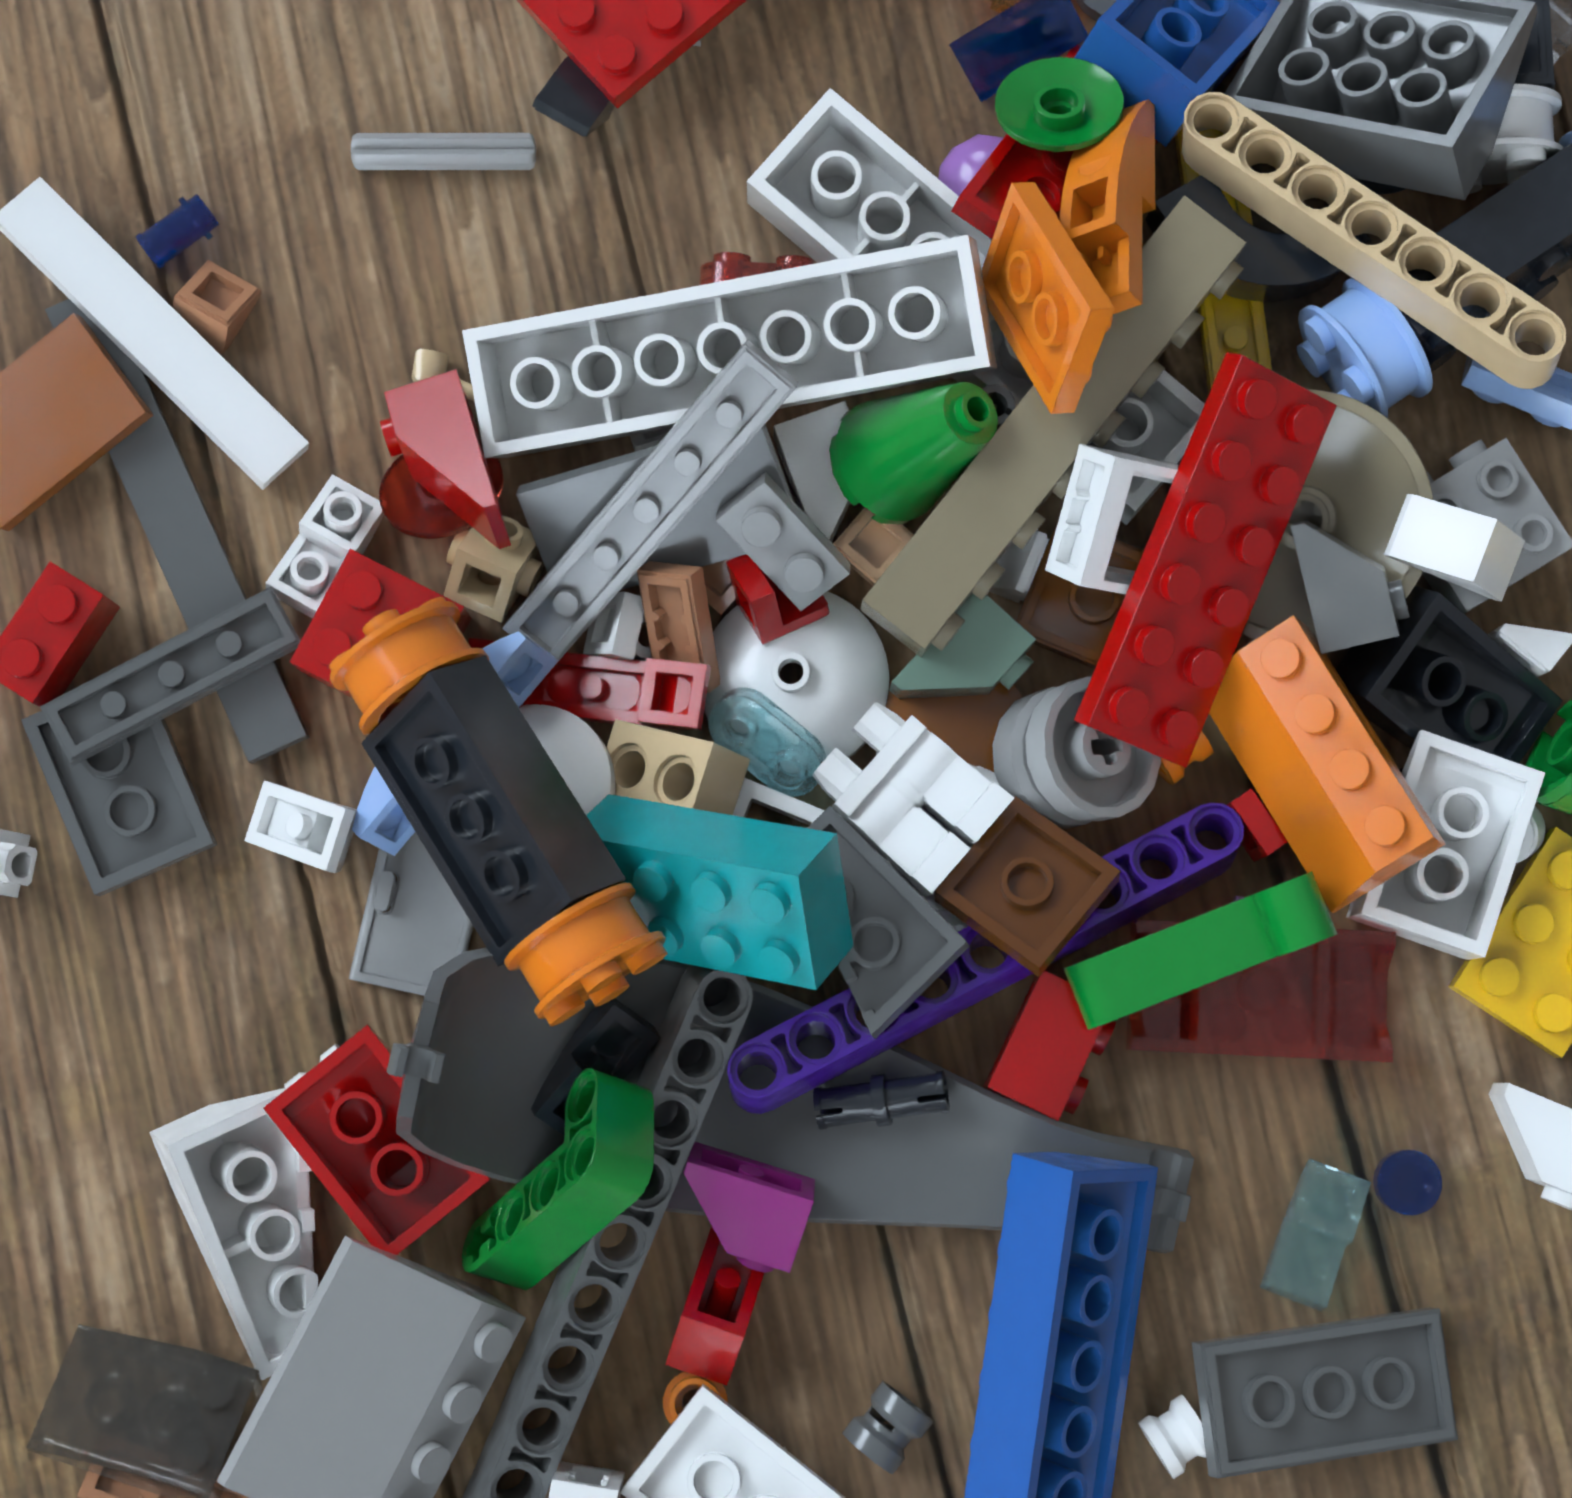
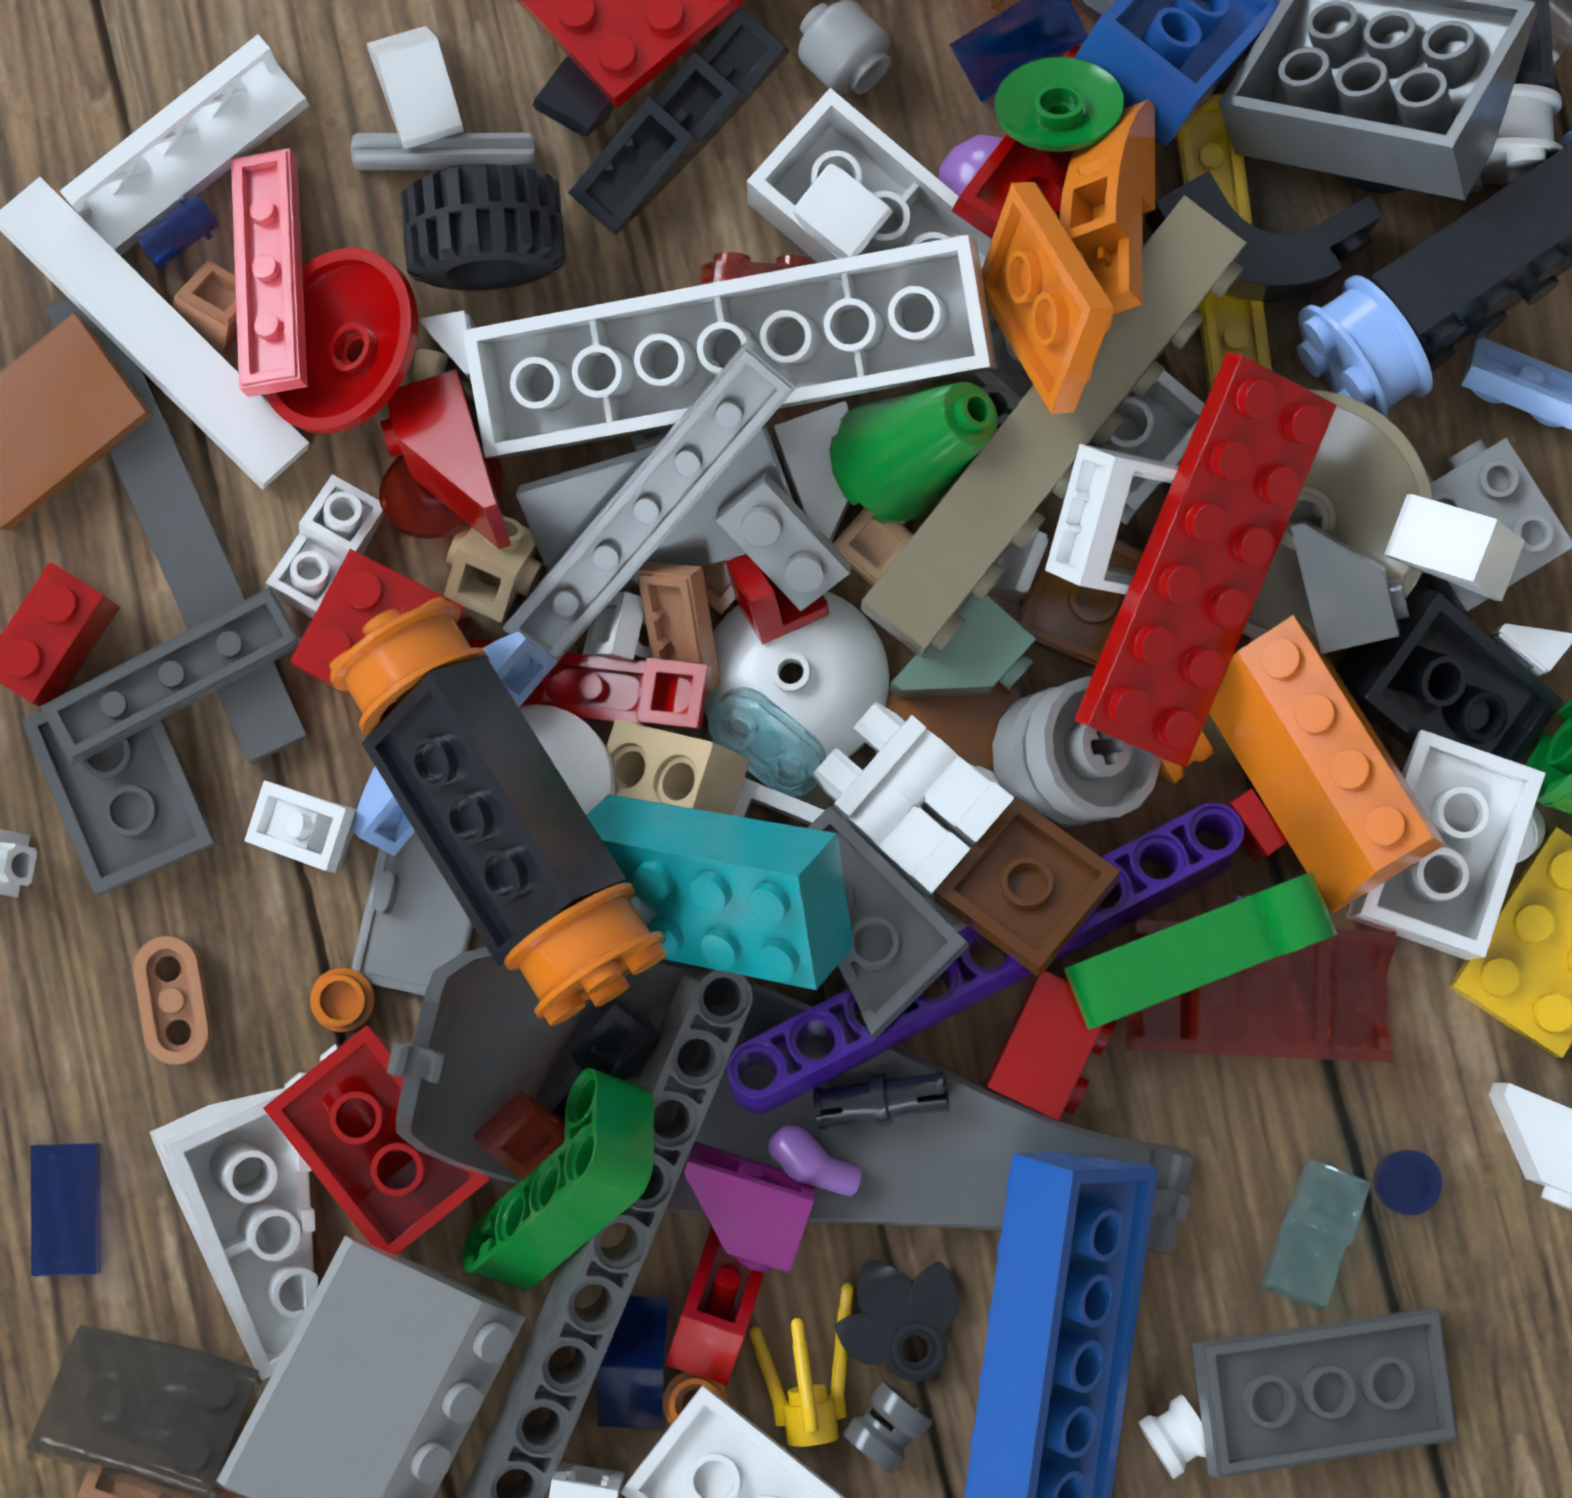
tan beam [1182,92,1566,389] -> none
none -> clear blue tile [31,1143,101,1276]
none -> white fence [60,34,309,256]
none -> nougat plate [133,936,213,1065]
none -> coral tile [231,148,308,397]
none -> red dish [264,248,418,434]
none -> orange plate [310,968,376,1032]
none -> white slope [366,26,464,149]
none -> black tyre [400,164,566,291]
none -> white slope [420,310,476,384]
none -> clear red tile [474,1089,565,1180]
none -> black slope [568,7,790,235]
none -> clear blue slope [597,1295,669,1429]
none -> yellow plant [749,1283,854,1447]
none -> medium lavender arm [768,1125,862,1197]
none -> white slope [793,163,893,258]
none -> light grey head [798,0,891,95]
none -> black plate [834,1260,958,1382]

